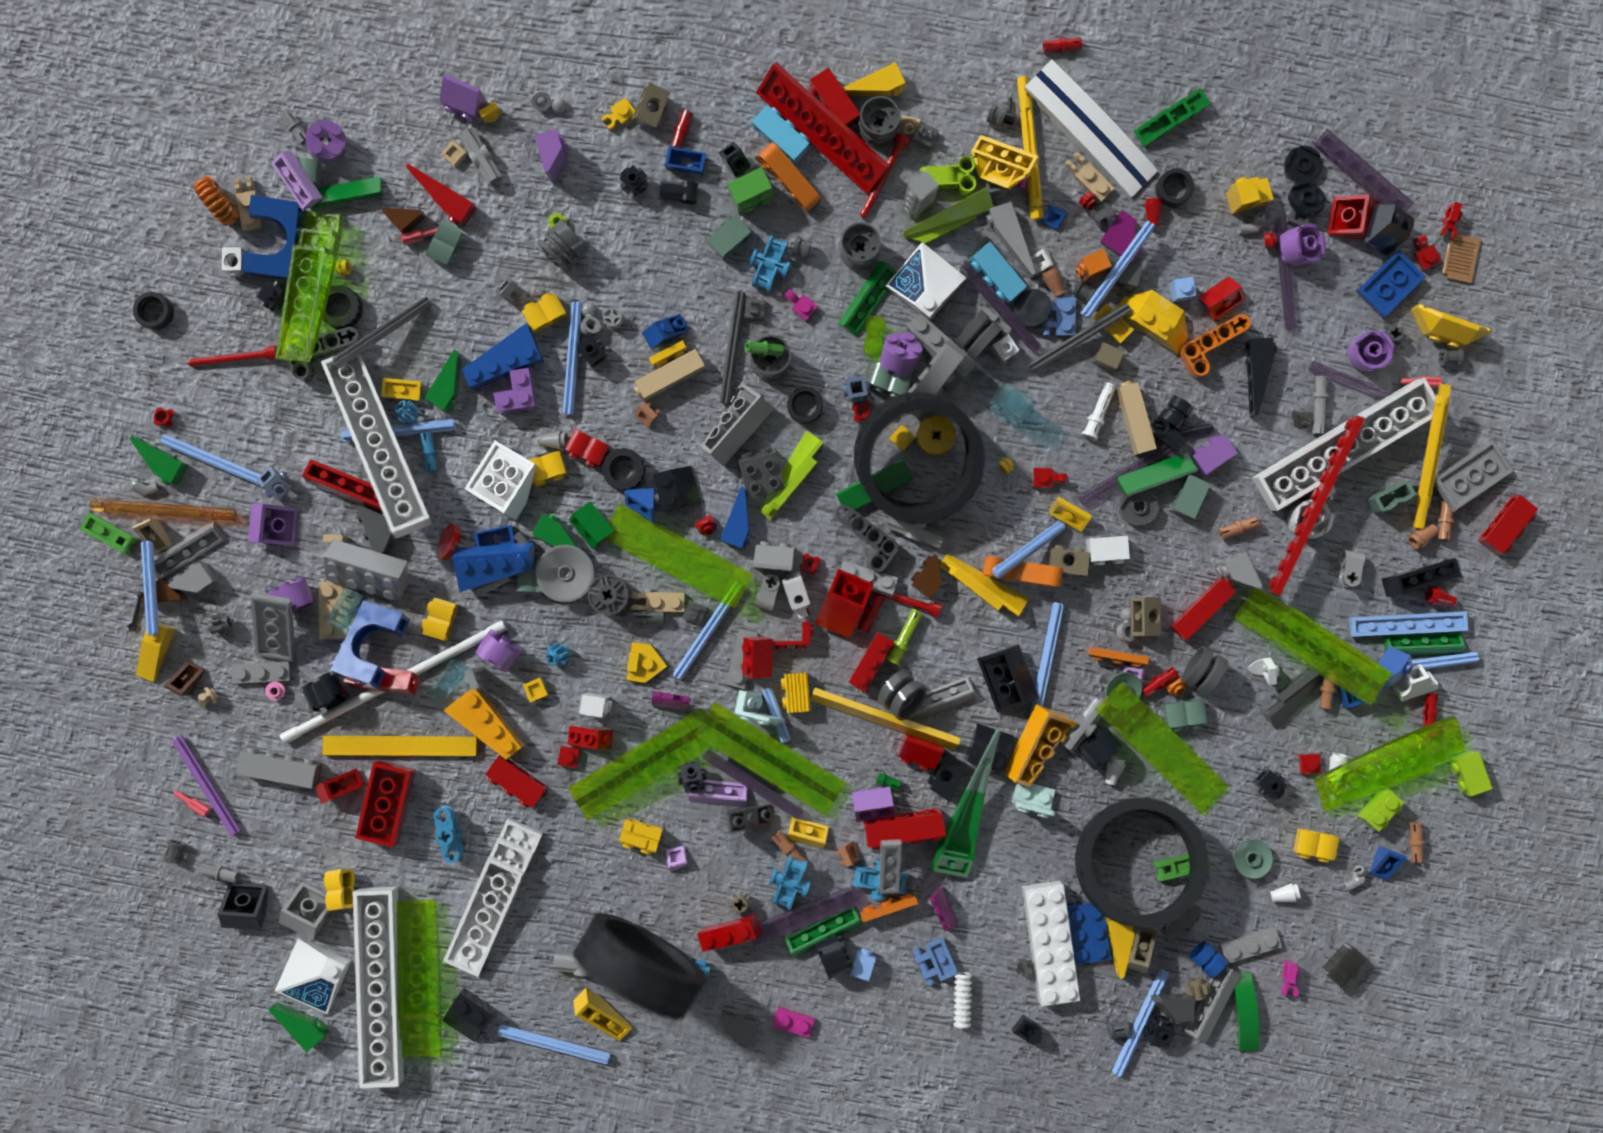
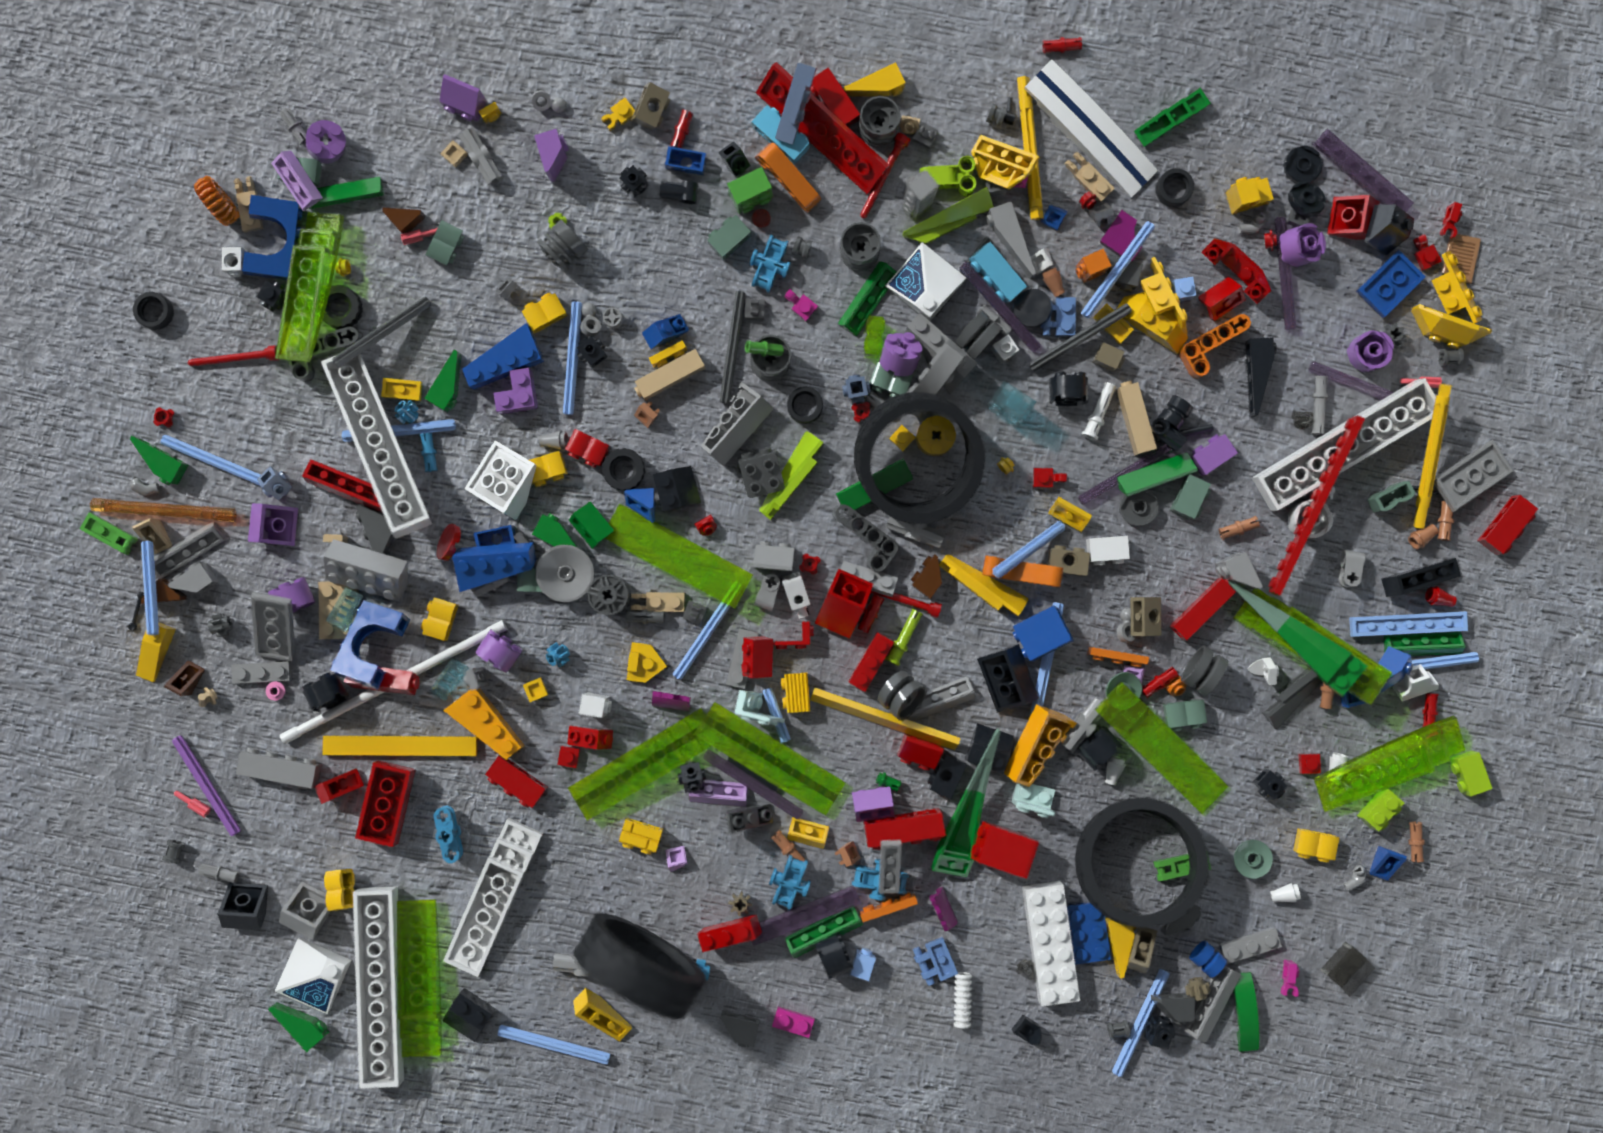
red slope [406,163,476,226] -> none
blue slope [720,486,751,549] -> none
dark grey bush [1072,280,1097,303] -> none
red cone [1144,198,1163,226] -> none
none -> clear red plate [752,209,771,228]
none -> sand blue bracket [775,63,817,145]
none -> red slope [971,821,1039,879]
none -> blue brick [1012,605,1074,661]
none -> black brick [1049,372,1088,407]
none -> yellow bracket [1141,257,1188,329]
none -> red slope [1201,238,1271,304]
none -> green plate [1228,581,1368,697]
none -> yellow bracket [1431,251,1483,324]

